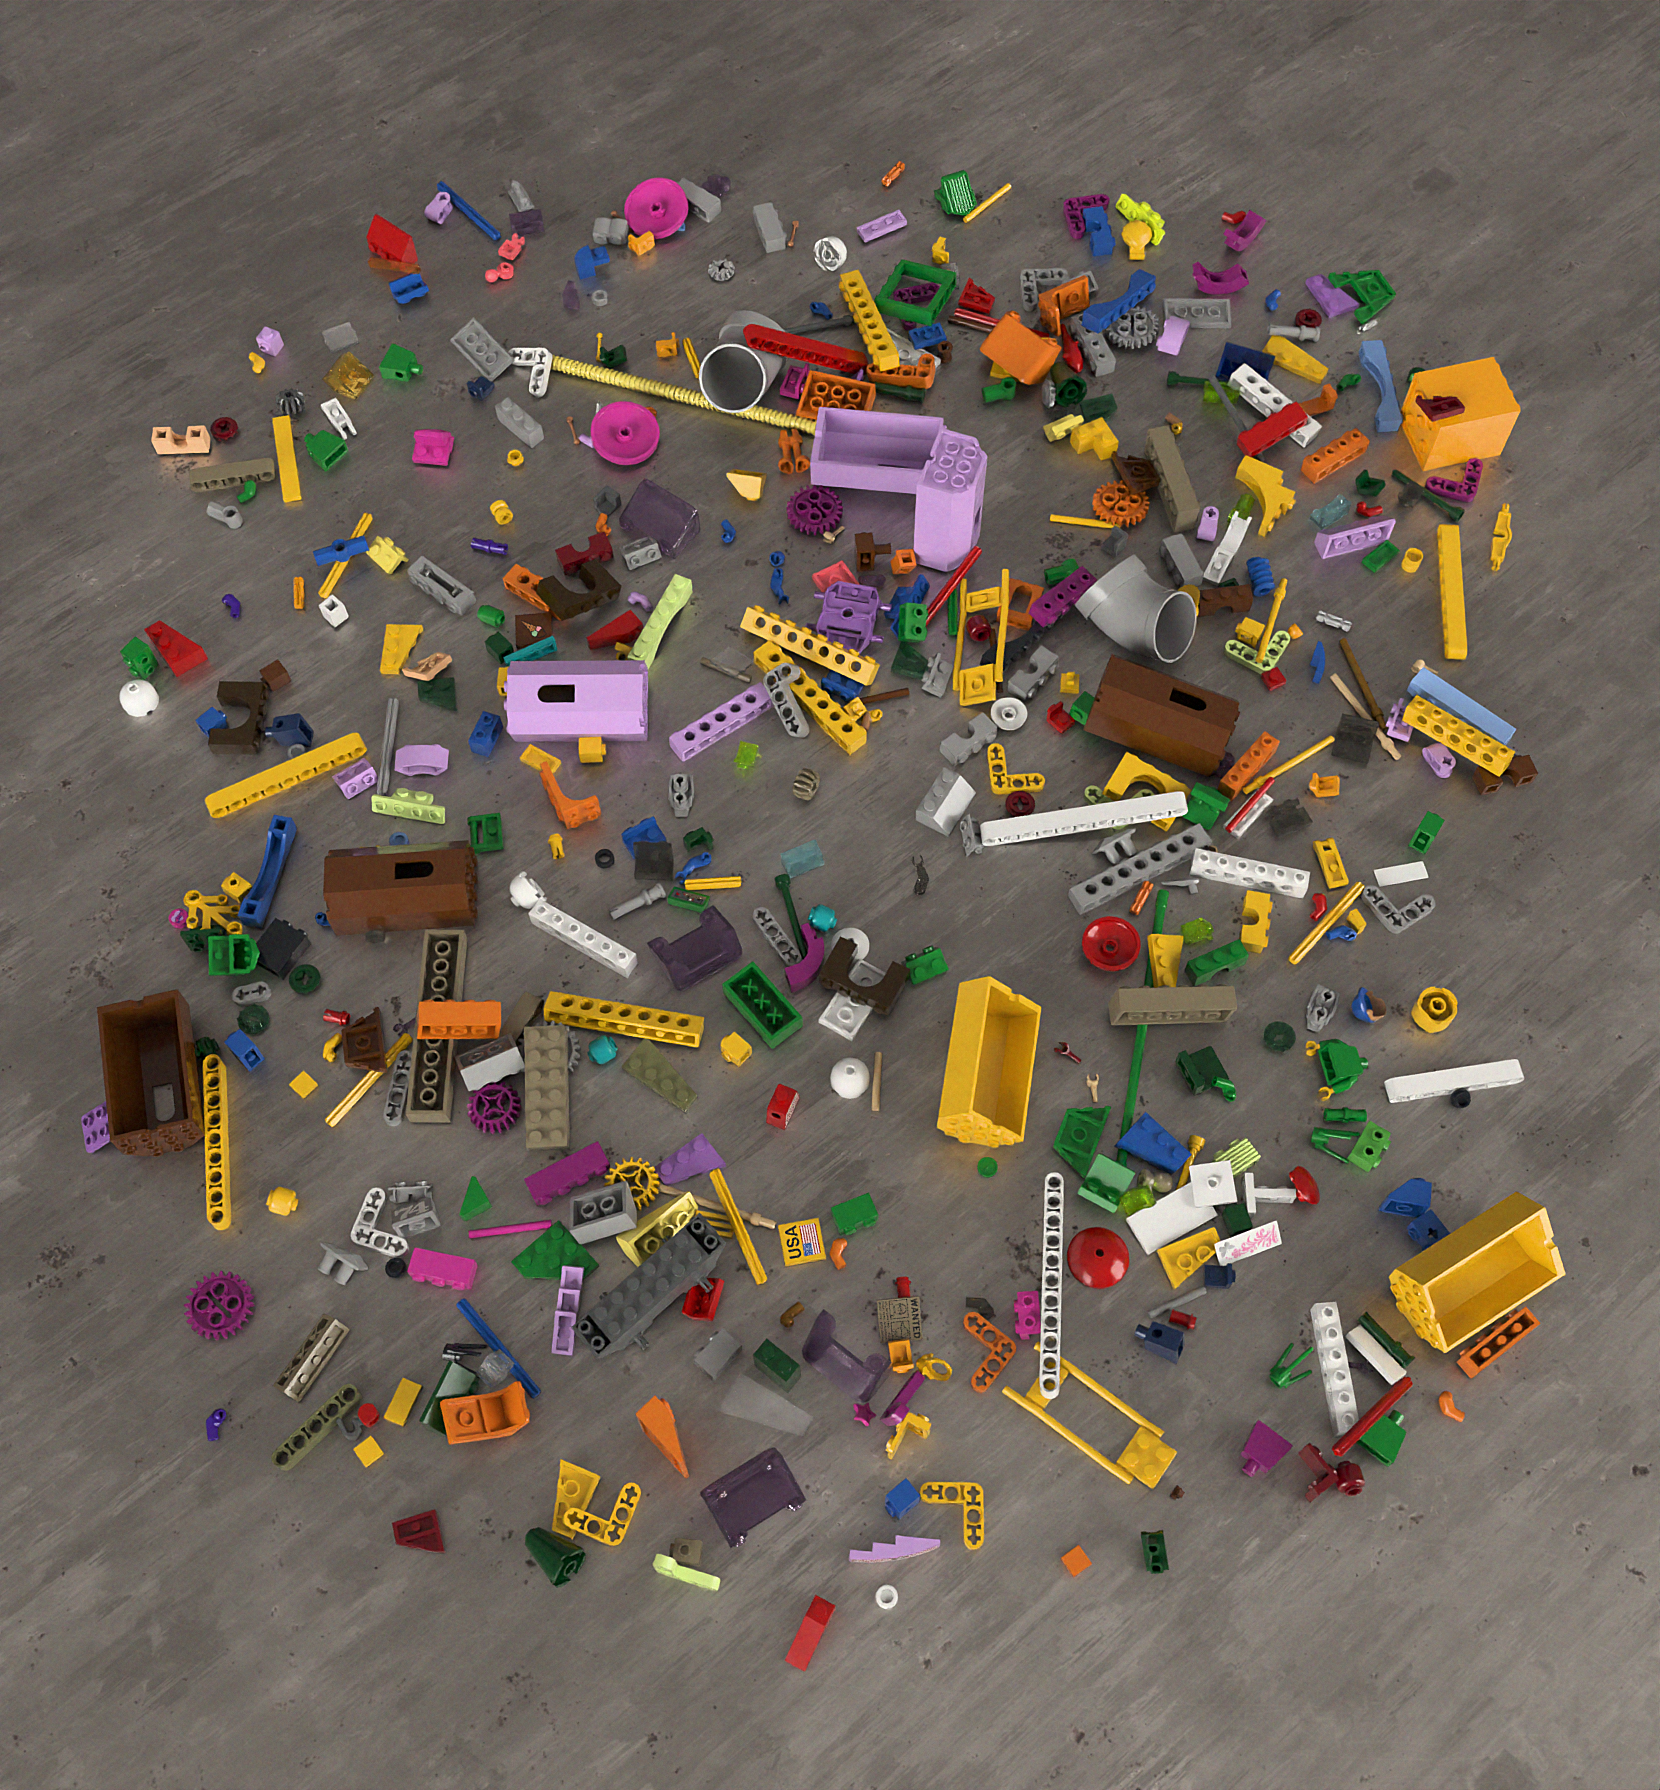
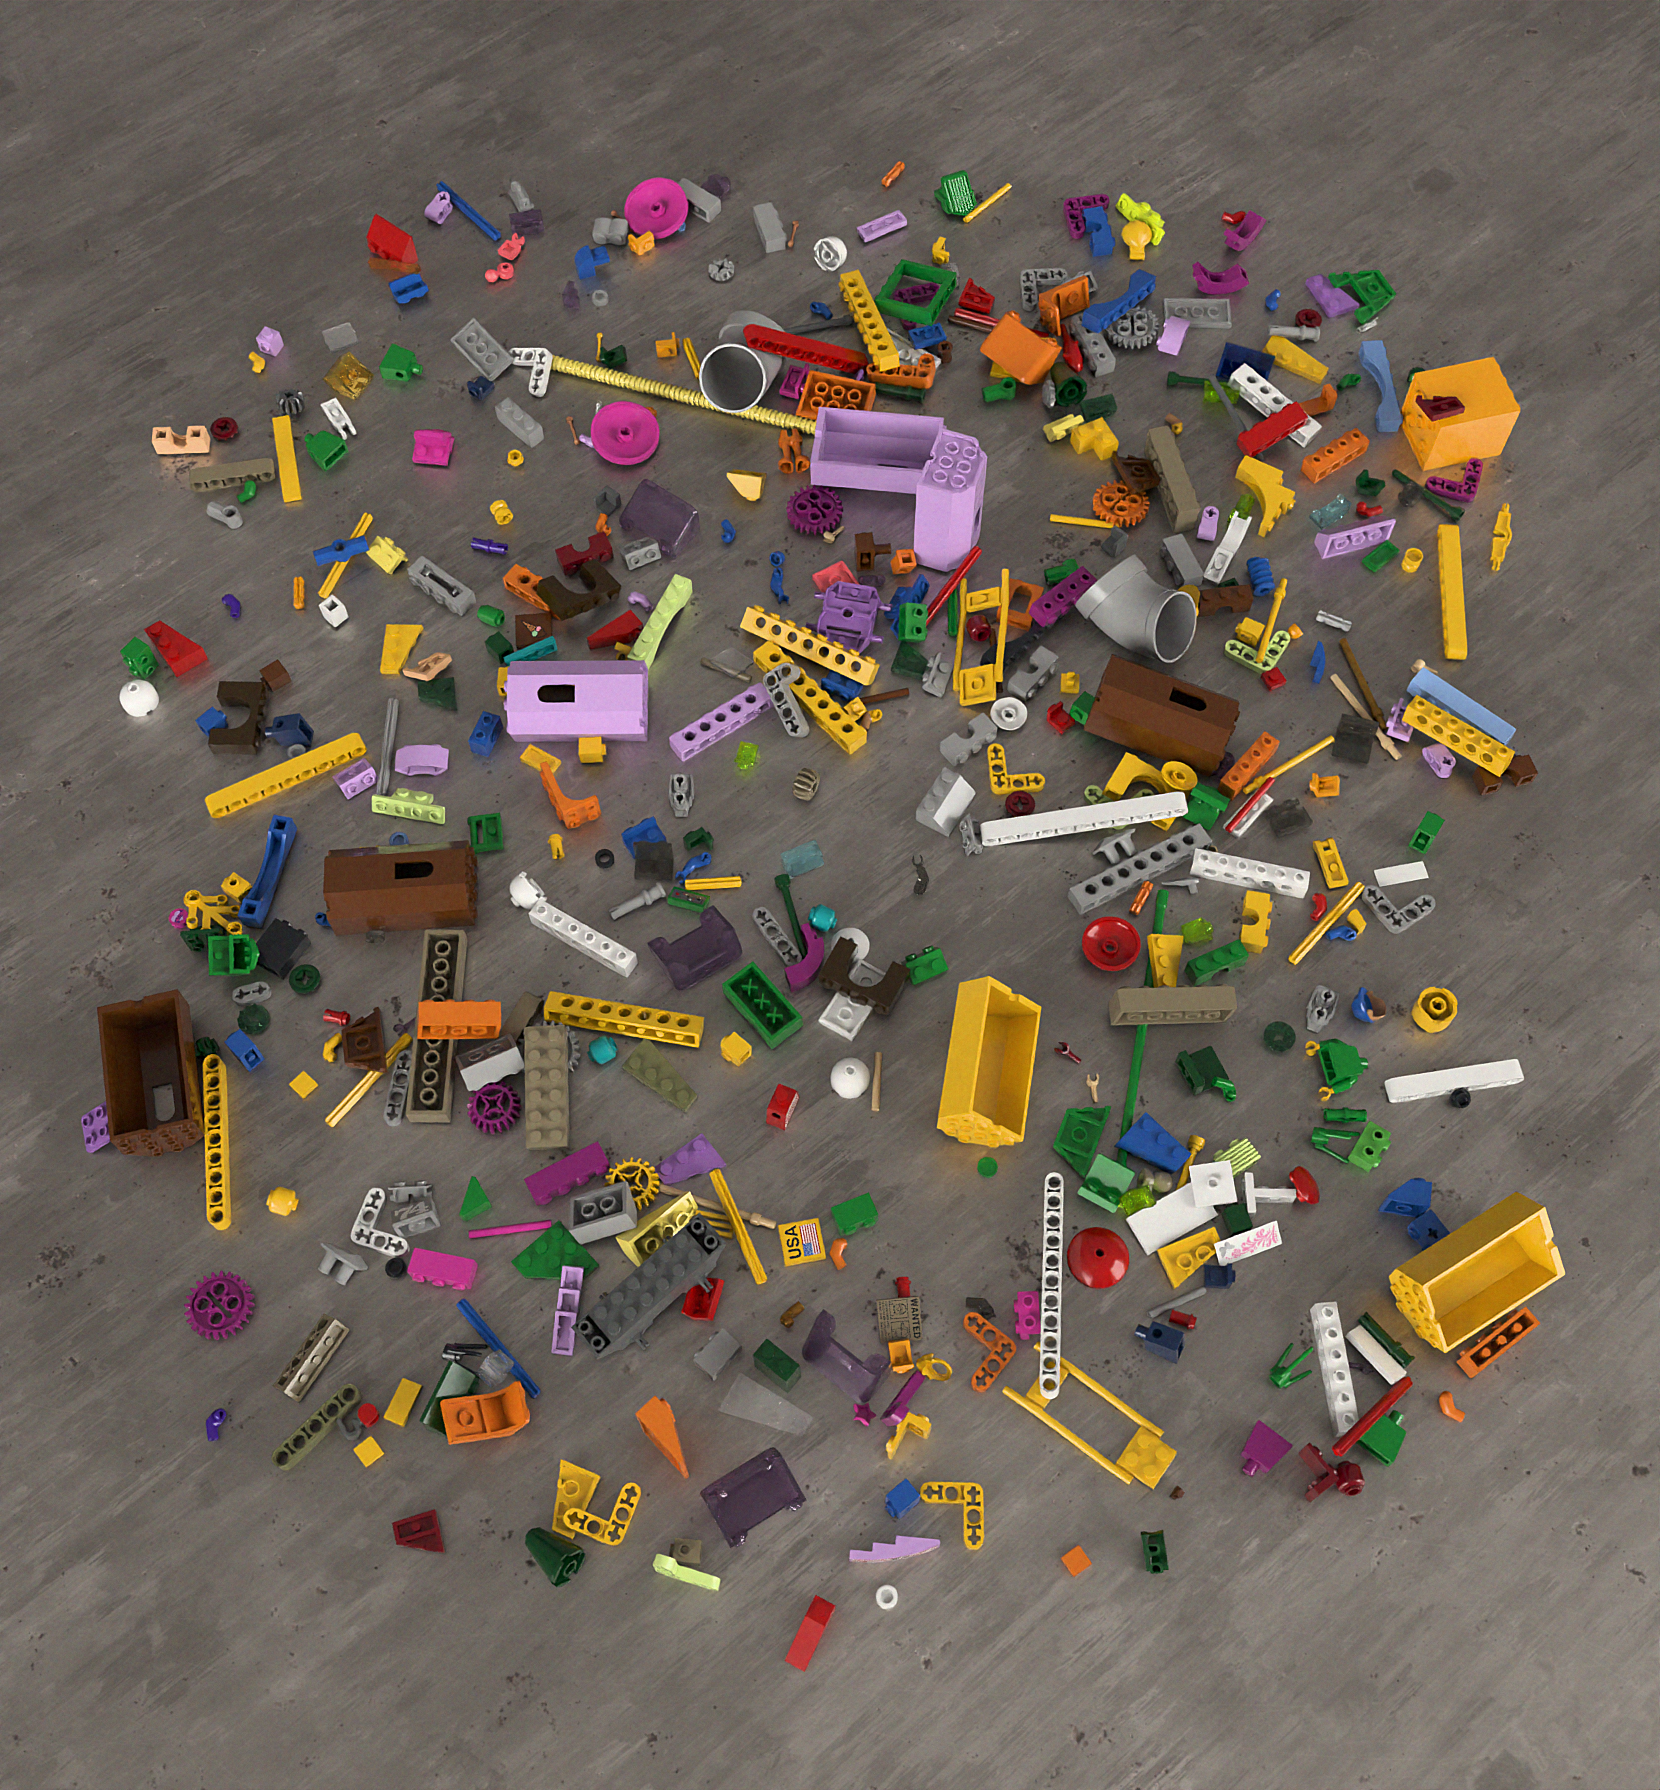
none -> yellow dish [1161,761,1198,791]

